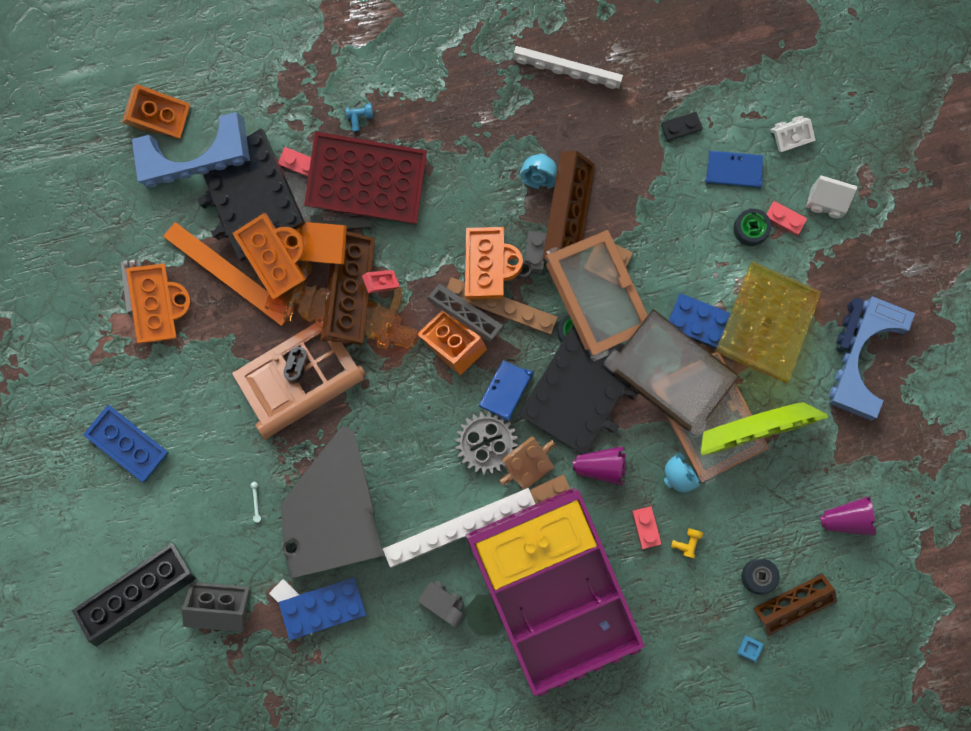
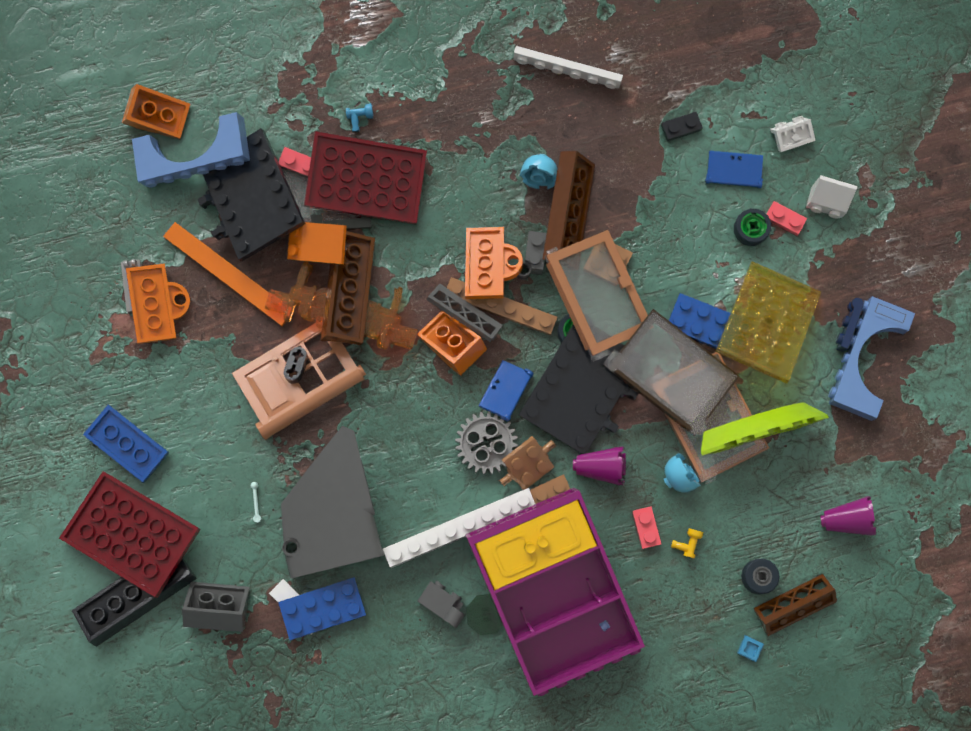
orange plate [232,213,306,299] -> none
coral plate [362,270,400,293] -> none
none -> dark red plate [59,471,201,598]

